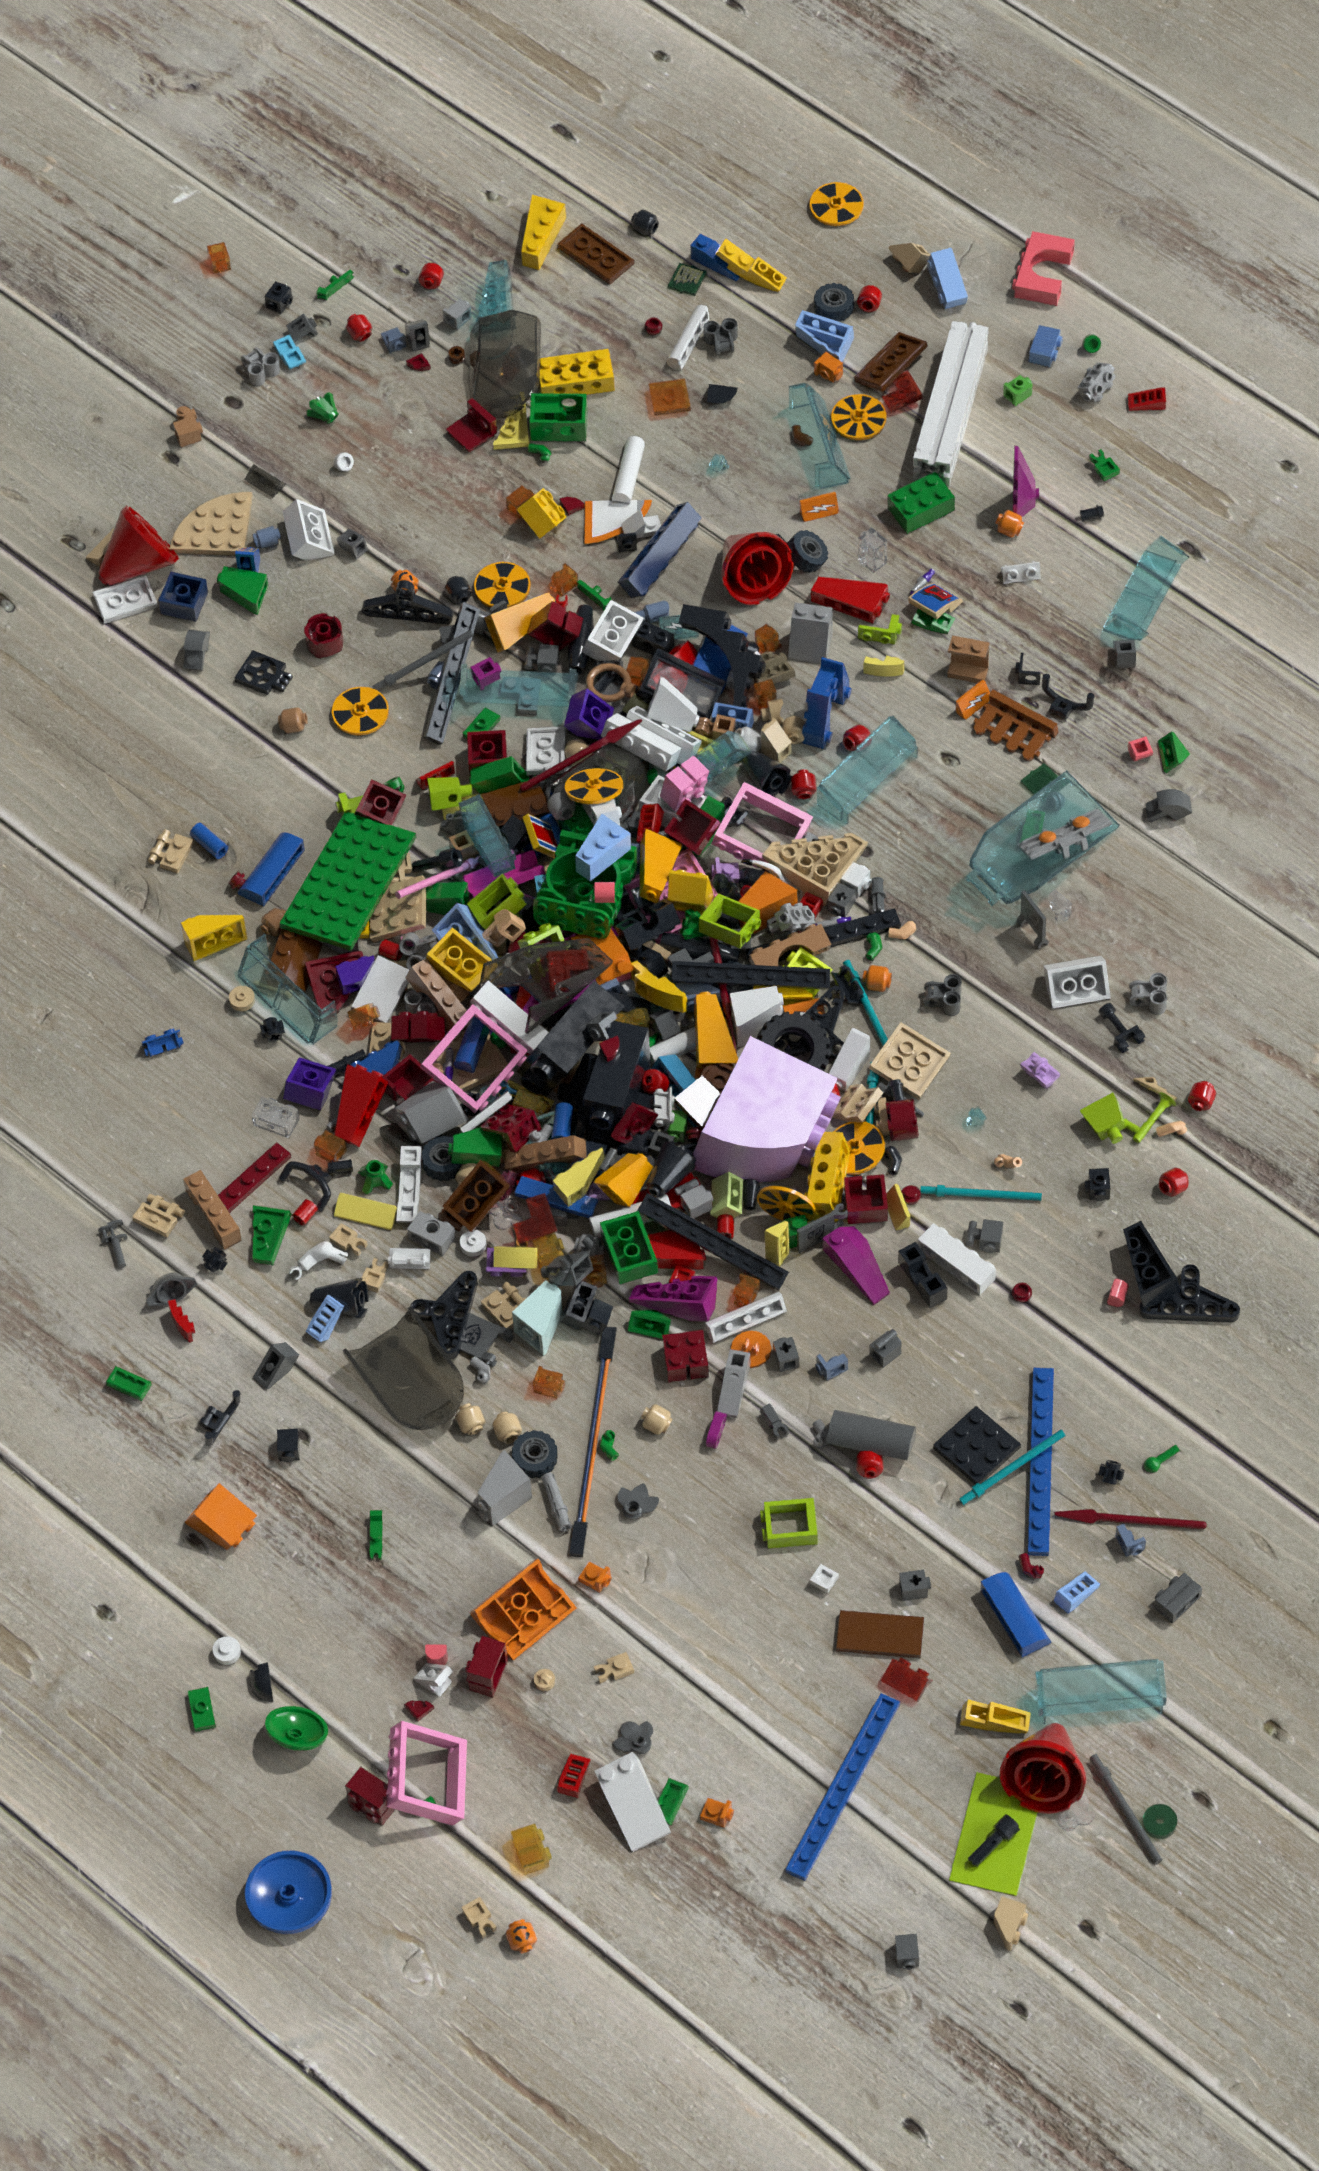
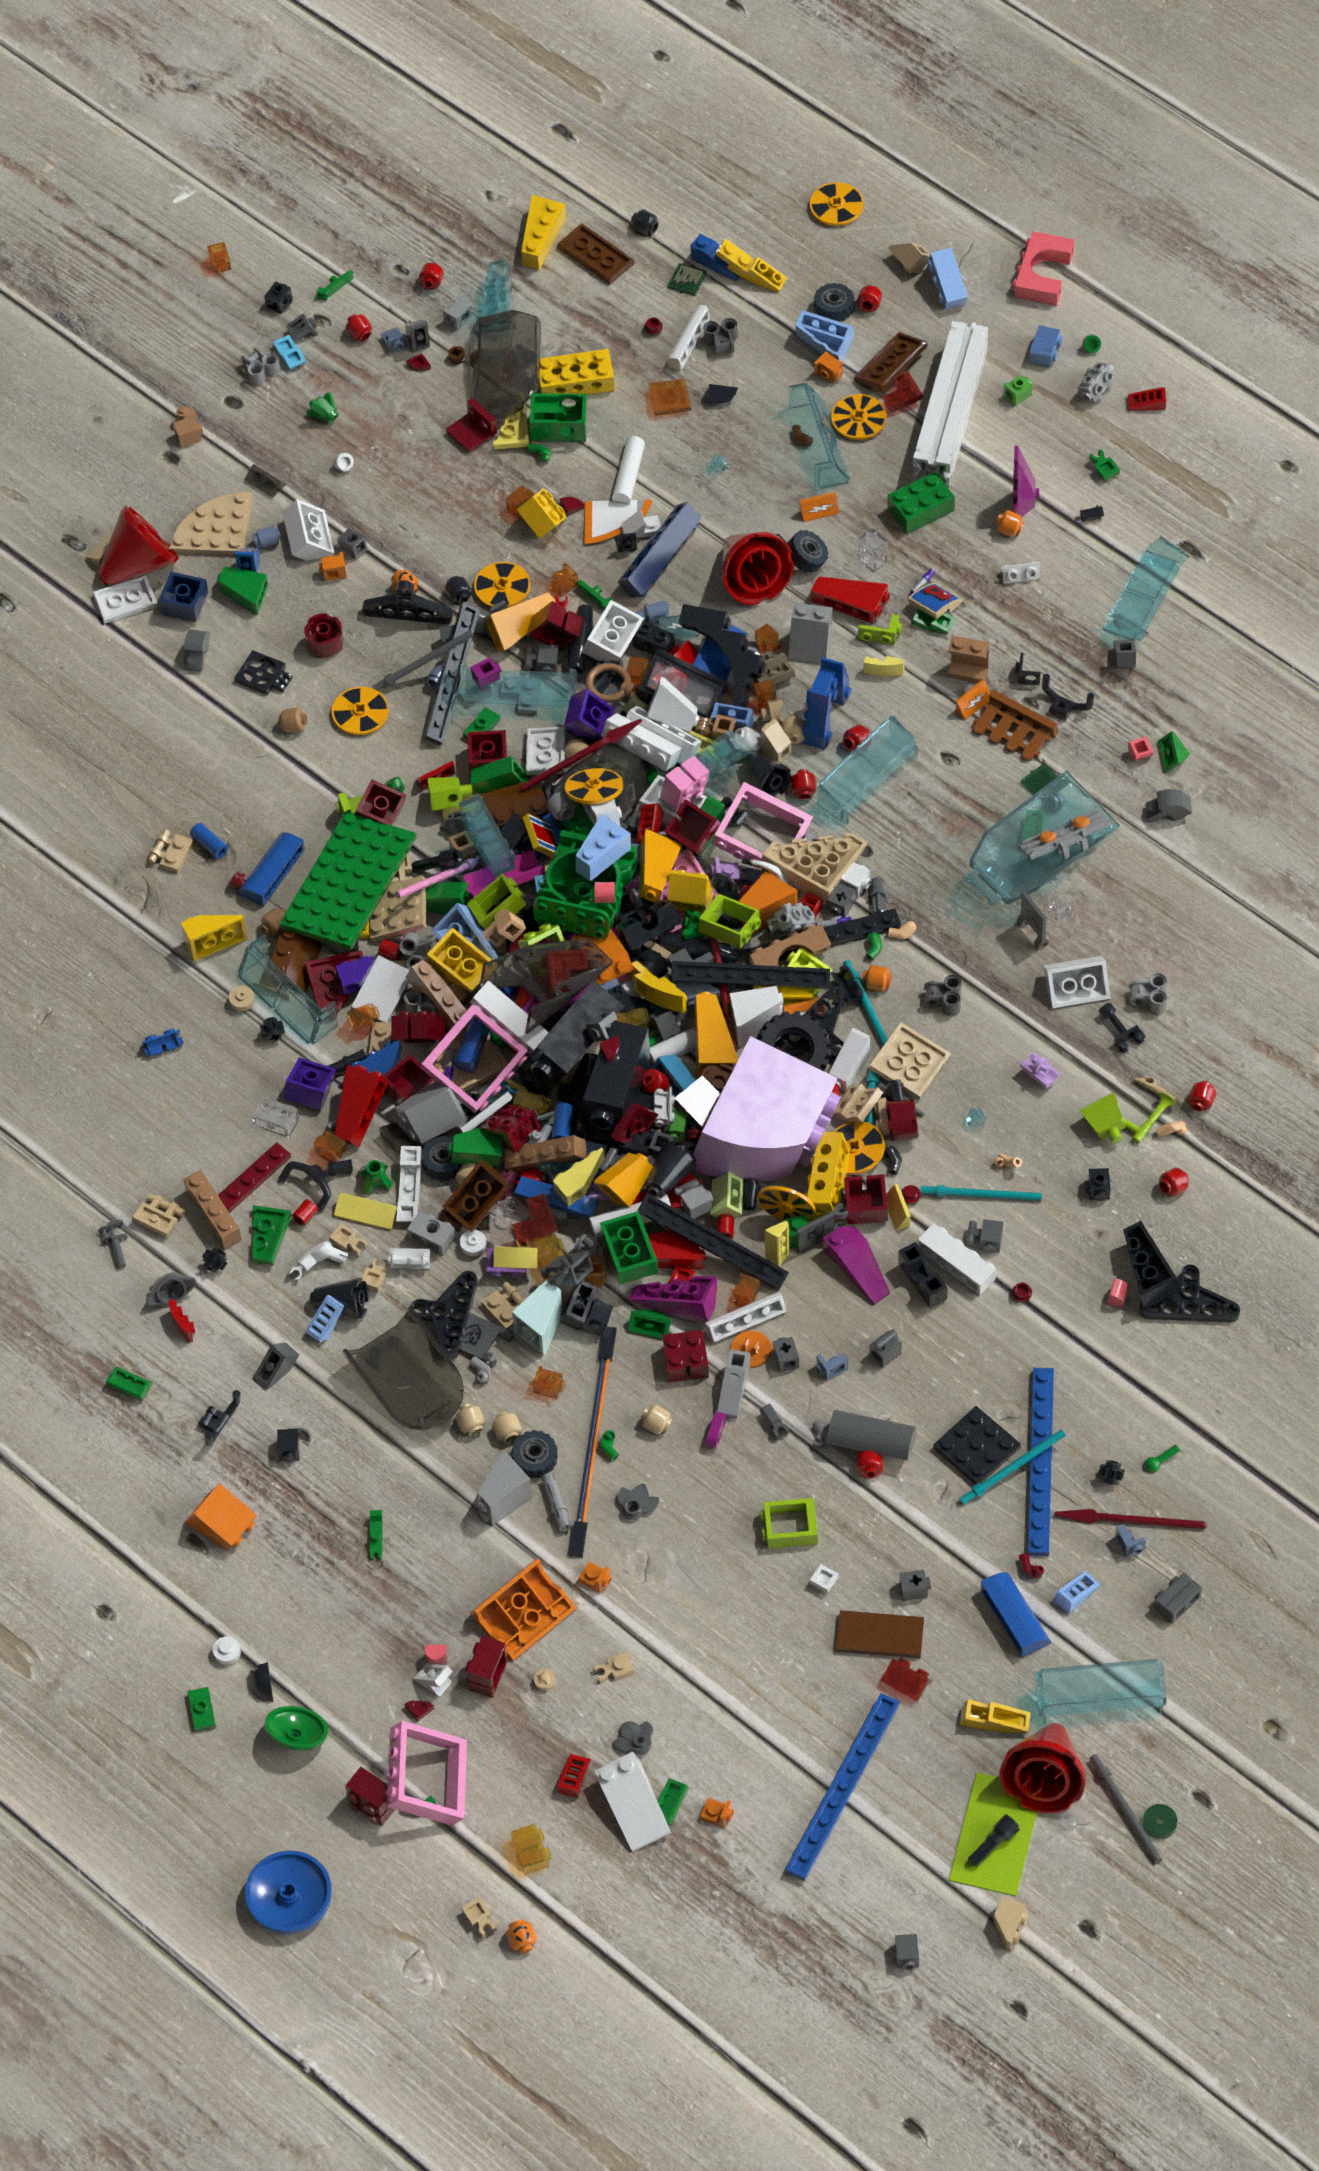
none -> orange brick [318,552,347,581]

